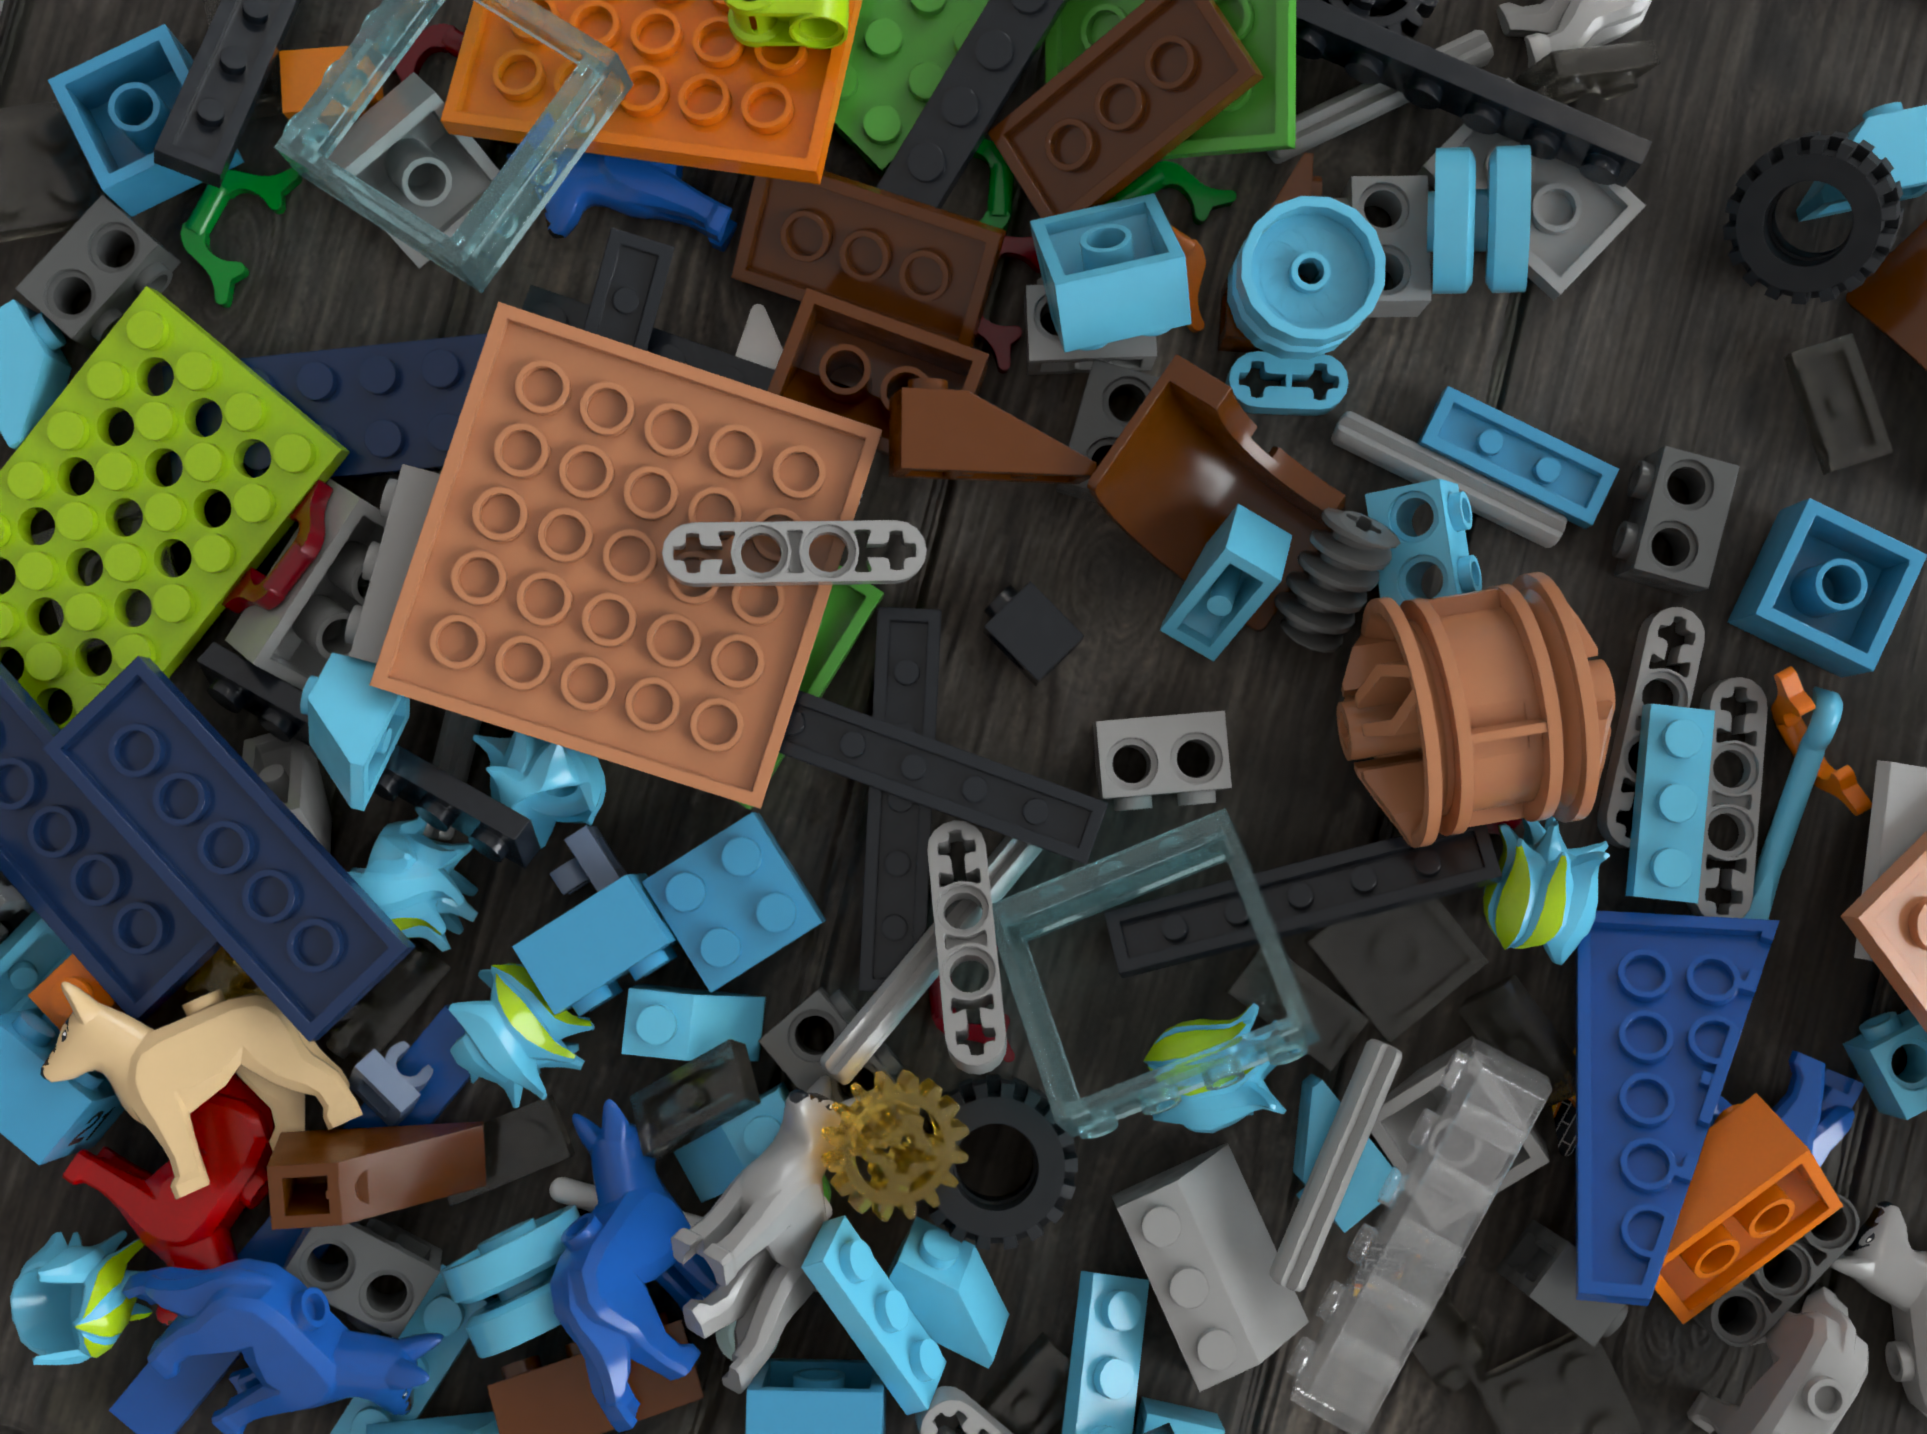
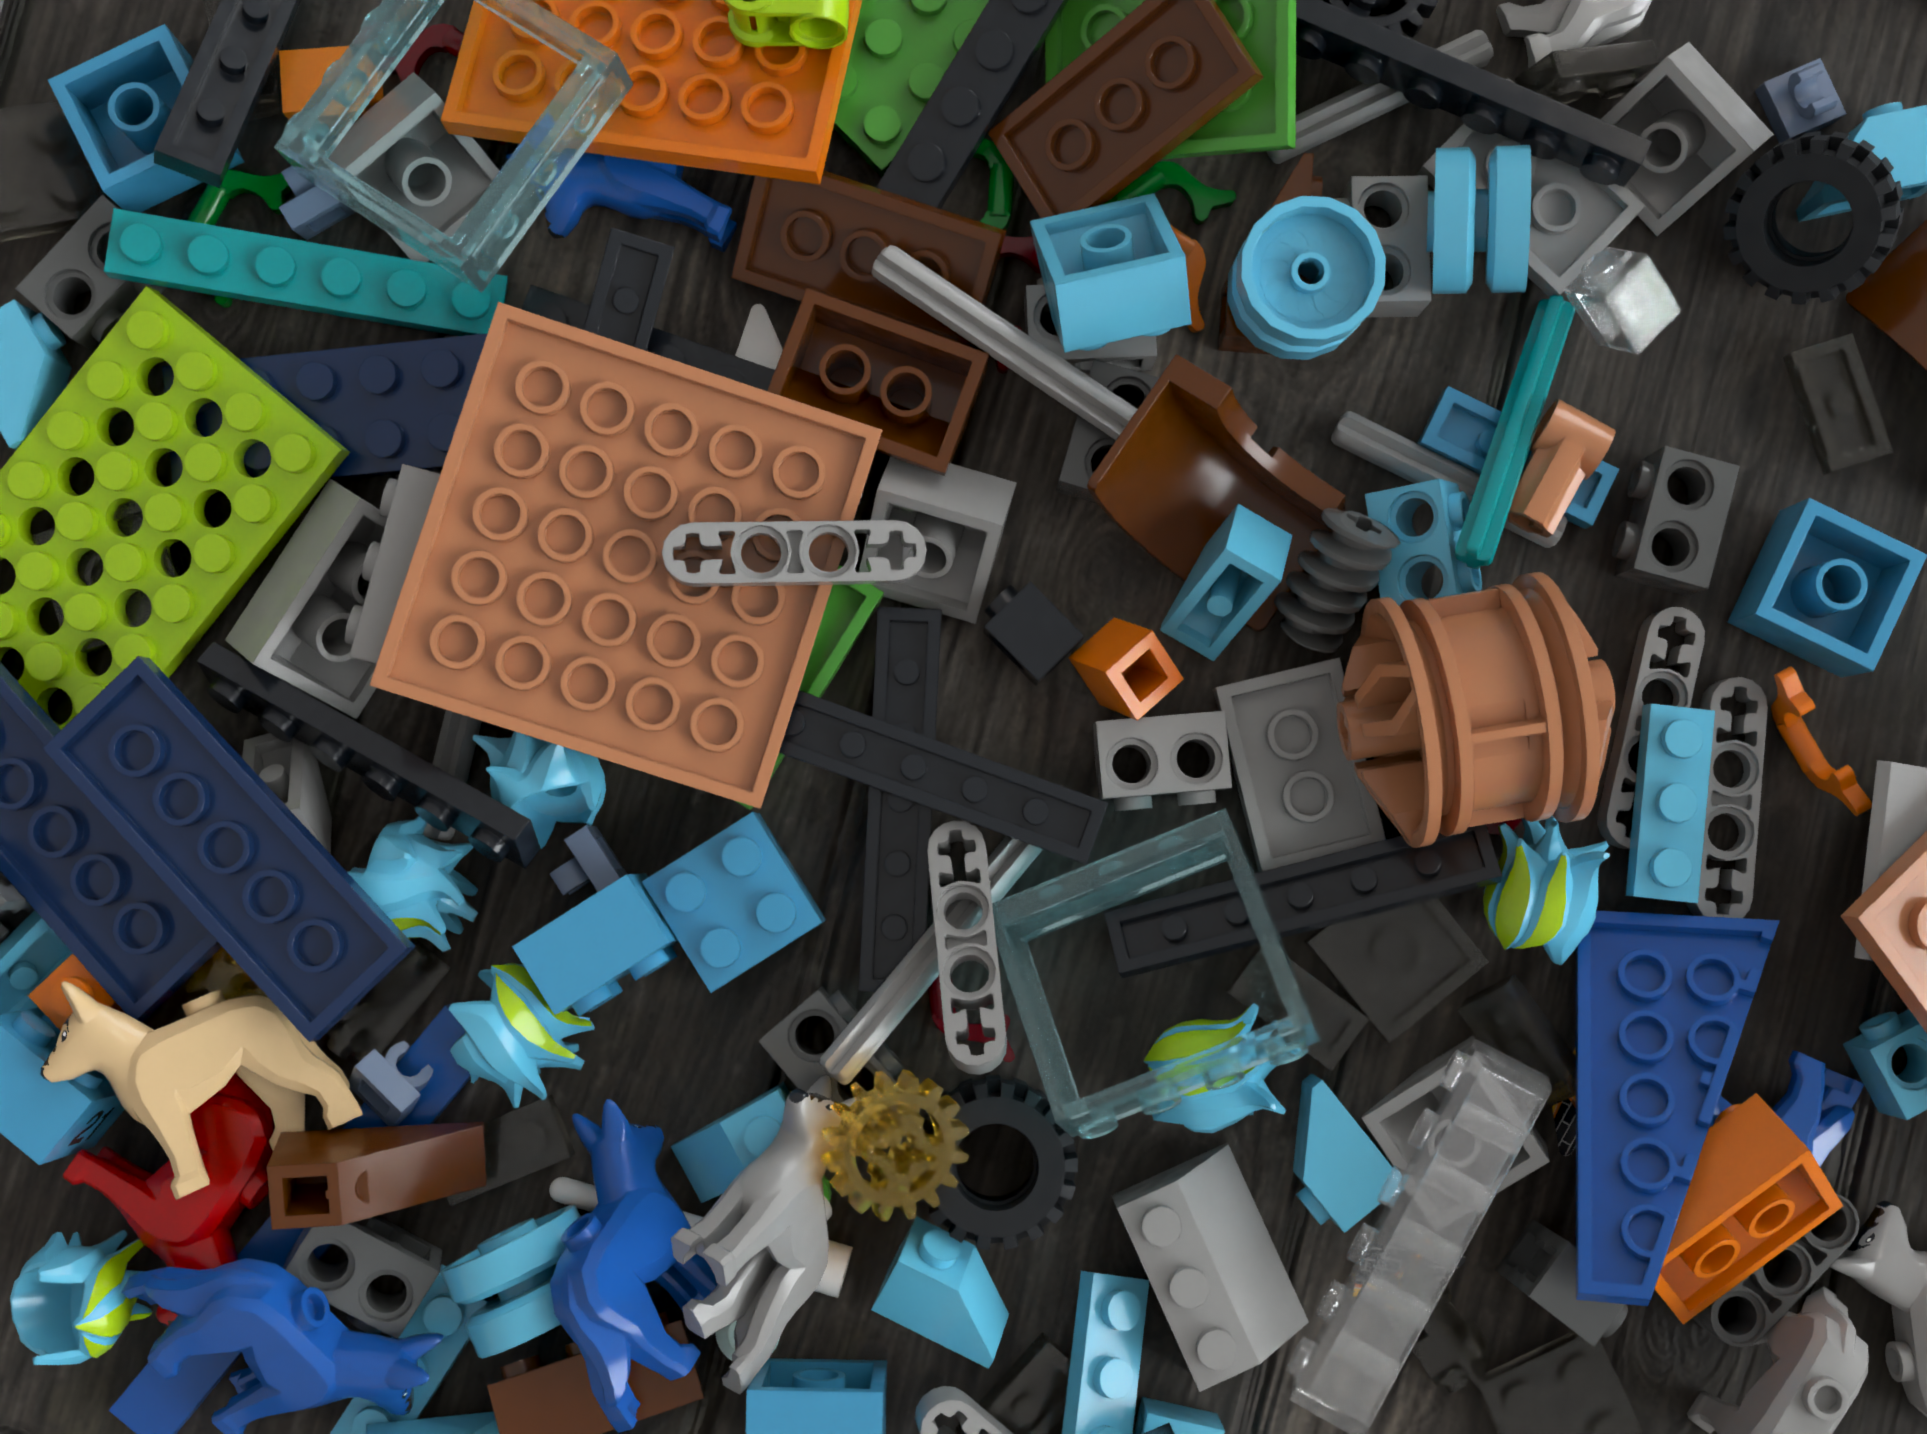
dark red helmet [222,480,333,614] -> none
medium azure slope [300,652,410,811] -> none
medium azure slope [621,983,766,1061] -> none
clear smoke plate [629,1039,761,1160] -> none
medium azure plate [801,1215,947,1415] -> none
reddish brown slope [889,378,1096,484] -> none
medium azure beam [1225,351,1349,416] -> none
light grey axle [1269,1039,1402,1292] -> none
medium azure piece [1743,686,1843,920] -> none
none -> teal plate [104,208,508,336]
none -> sand blue tile [279,159,361,240]
none -> light grey slope [859,457,1017,624]
none -> light grey axle [871,245,1138,440]
none -> orange brick [1068,617,1184,721]
none -> light grey plate [1213,657,1386,872]
none -> teal axle [1454,294,1575,569]
none -> nougat piece [1507,399,1616,538]
none -> clear brick [1563,247,1682,355]
none -> light grey slope [1600,42,1774,236]
none -> sand blue tile [1755,58,1847,143]

